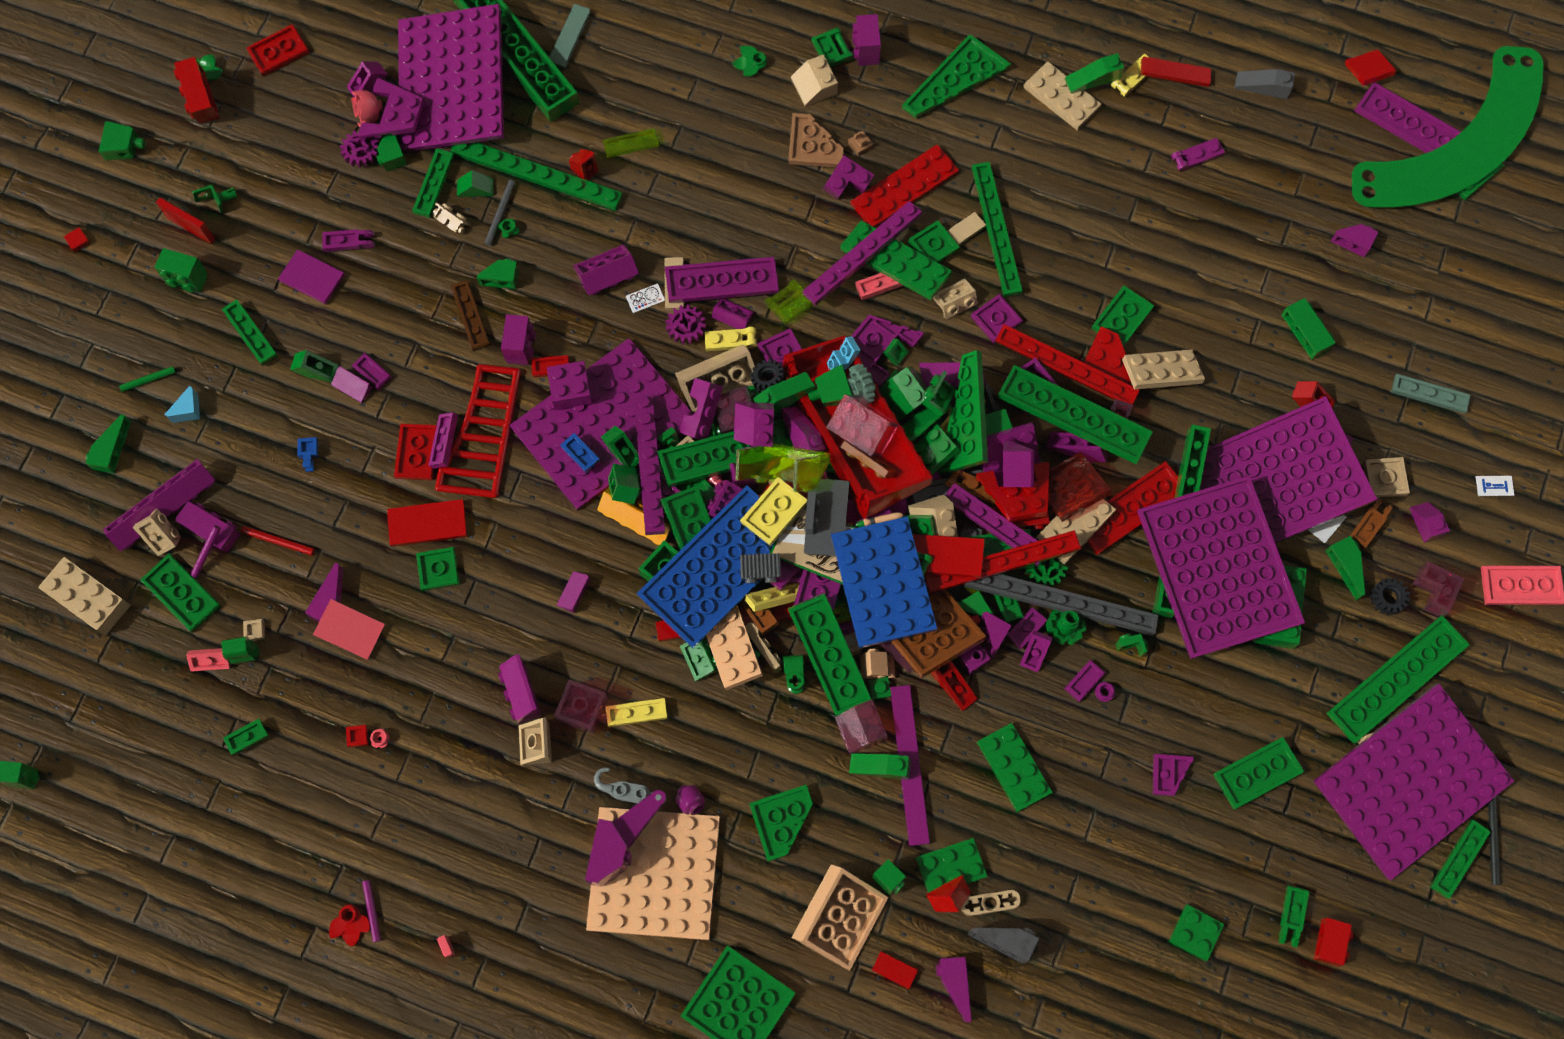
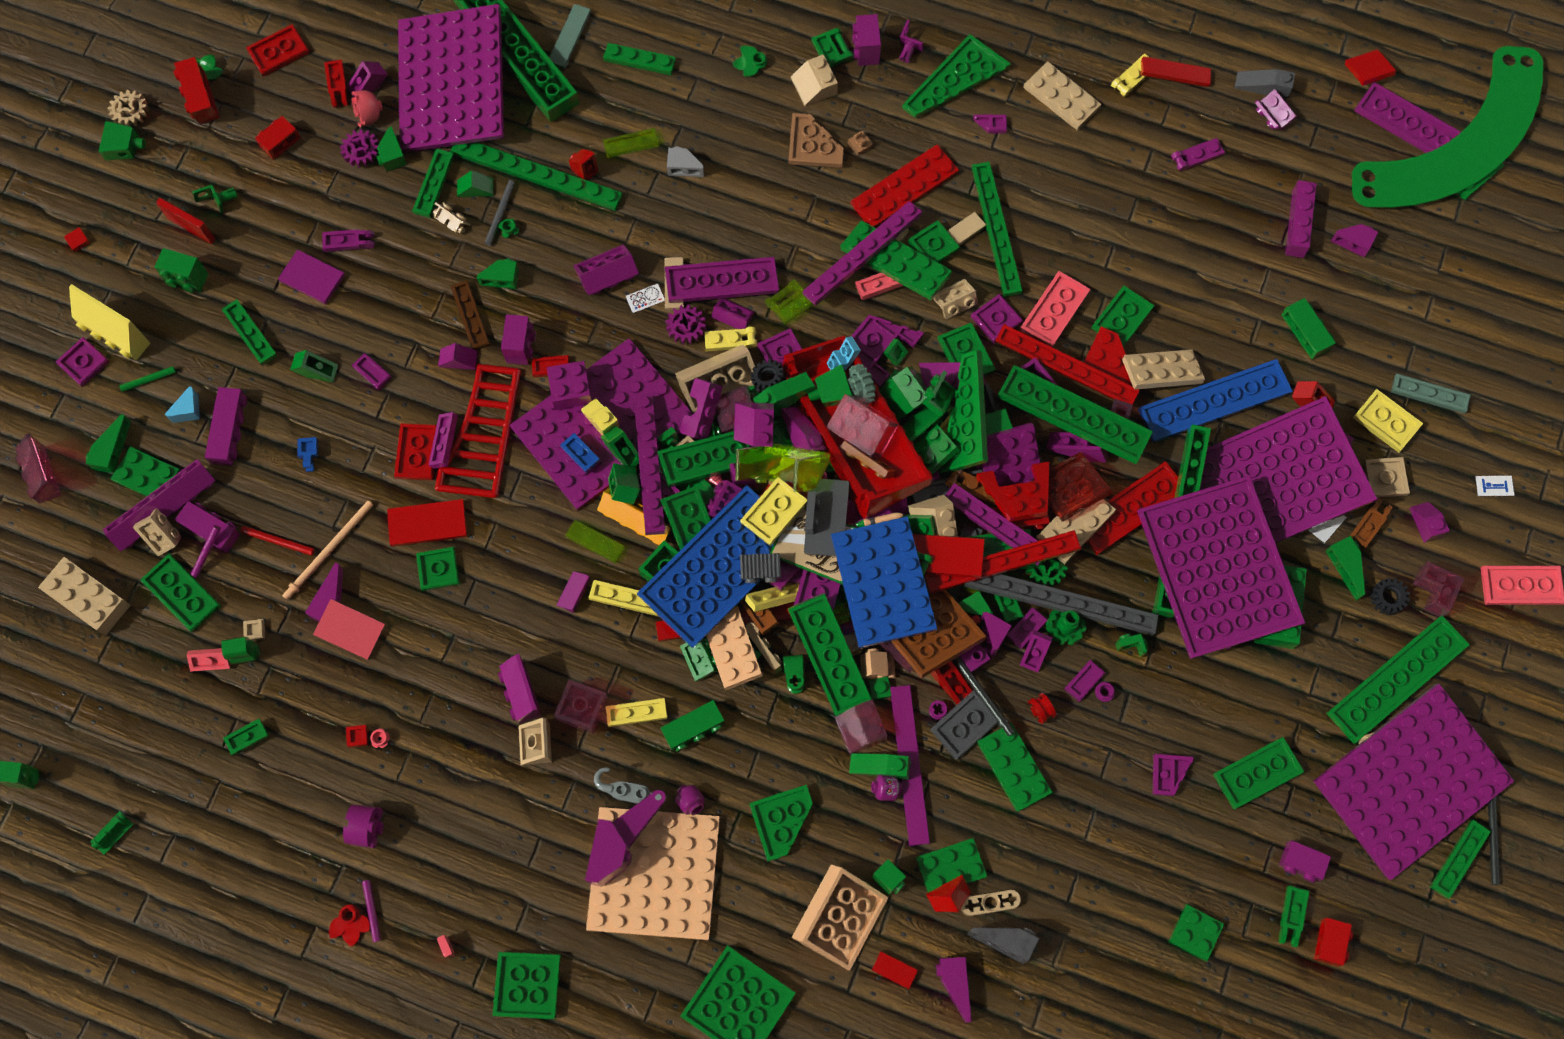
magenta slope [331,366,373,403] -> none
magenta wing [357,78,424,140] -> none
magenta brick [823,155,874,199] -> none
magenta slope [1003,439,1034,487] -> none
green slope [1065,53,1124,94] -> none
none -> clear pink slope [15,433,61,504]
none -> magenta tile [56,337,110,387]
none -> light yellow slope [69,284,150,361]
none -> green hinge [90,811,134,855]
none -> tan gear [108,90,149,127]
none -> green plate [111,447,180,497]
none -> magenta brick [205,387,247,466]
none -> red brick [255,116,301,160]
none -> light nougat bar [282,501,373,600]
none -> red hinge [324,59,348,108]
none -> magenta brick [343,804,384,848]
none -> magenta slope [438,343,478,370]
none -> green plate [492,952,561,1019]
none -> clear neon green tile [565,520,625,564]
none -> light yellow arch [581,398,620,435]
none -> light yellow plate [589,580,658,616]
none -> green plate [603,43,676,75]
none -> green brick [660,700,725,752]
none -> light grey slope [667,147,704,177]
none -> magenta head [871,775,902,801]
none -> magenta bracket [899,19,923,63]
none -> dark grey tile [929,690,998,760]
none -> magenta bush [929,700,947,720]
none -> green plate [937,323,996,377]
none -> pearl dark grey bar [953,656,1015,736]
none -> magenta tile [973,114,1007,134]
none -> coral plate [1020,271,1090,347]
none -> red wheel [1028,693,1056,724]
none -> blue plate [1138,359,1293,443]
none -> bracket [1255,89,1298,131]
none -> magenta brick [1279,841,1331,883]
none -> magenta brick [1285,180,1316,258]
none -> light yellow plate [1353,389,1423,453]

